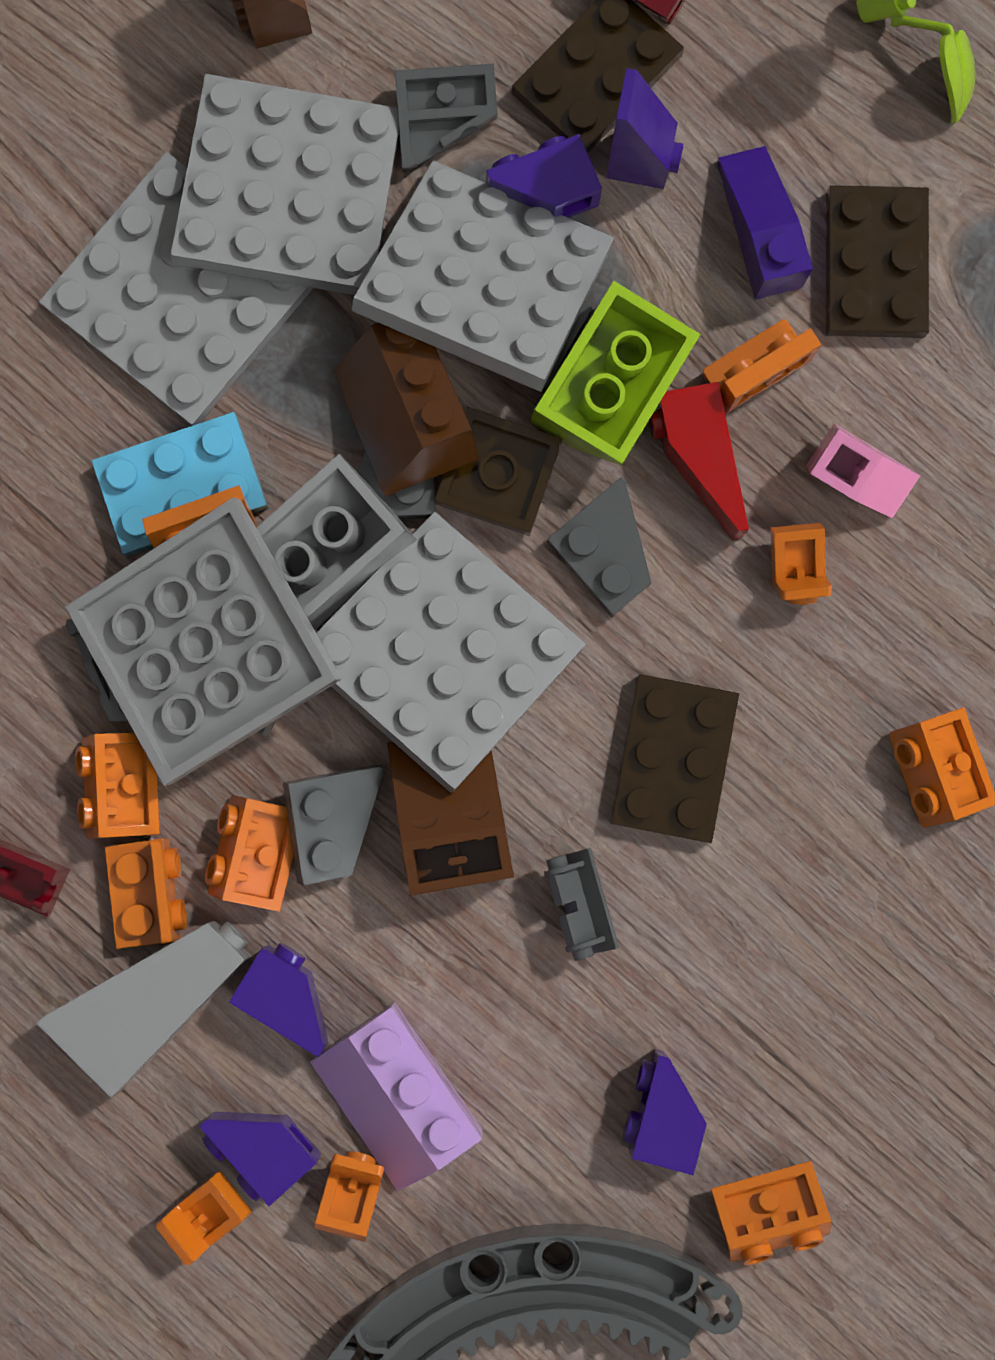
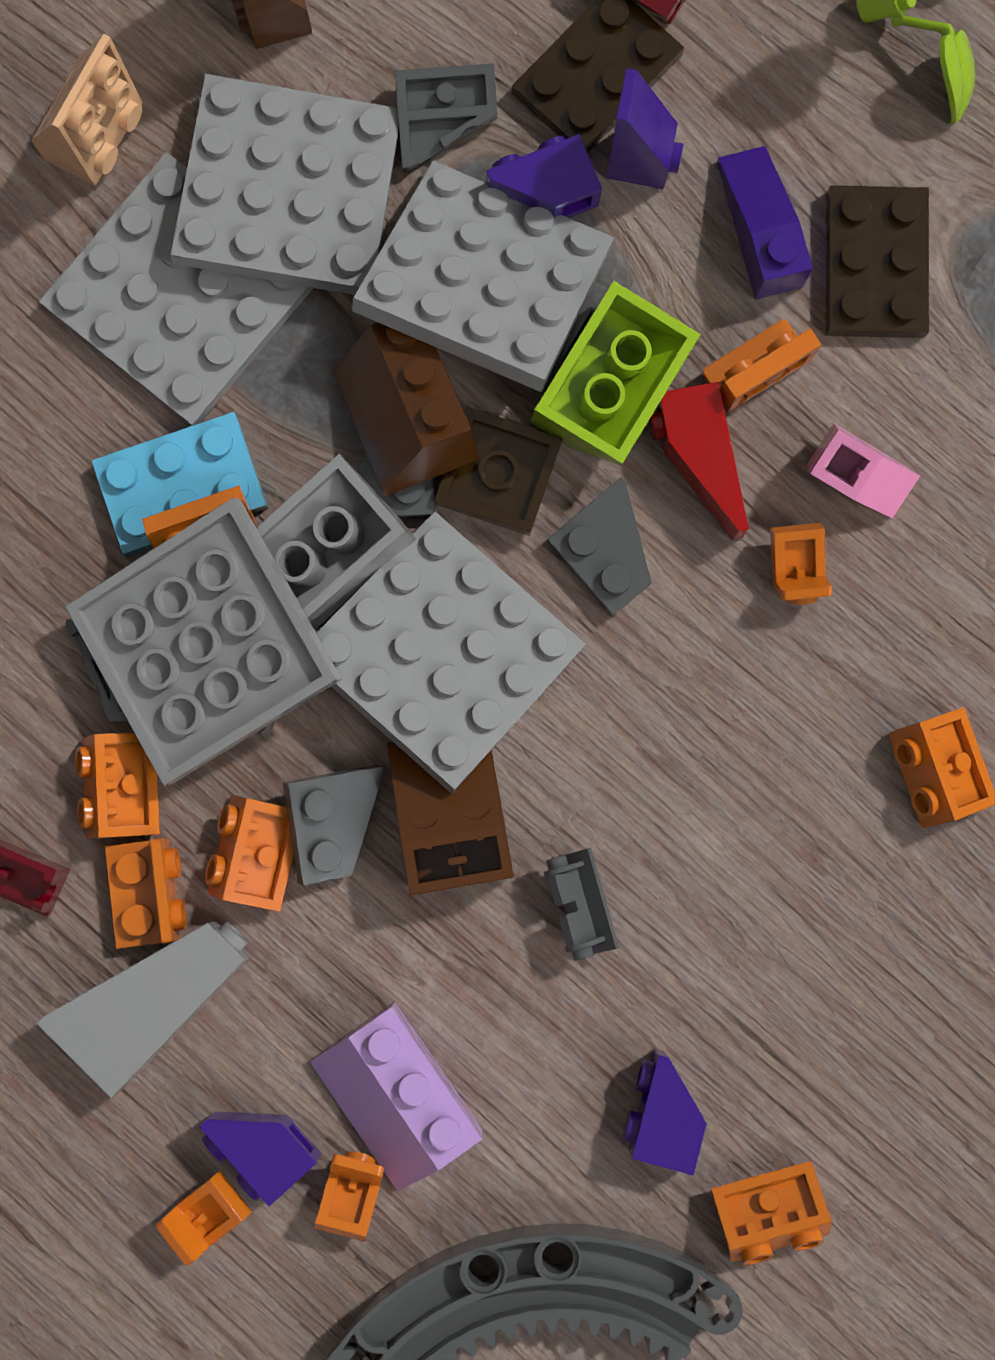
dark purple slope [229,943,328,1057] -> none
dark brown plate [610,674,739,843] -> none
none -> light nougat slope [31,33,143,186]

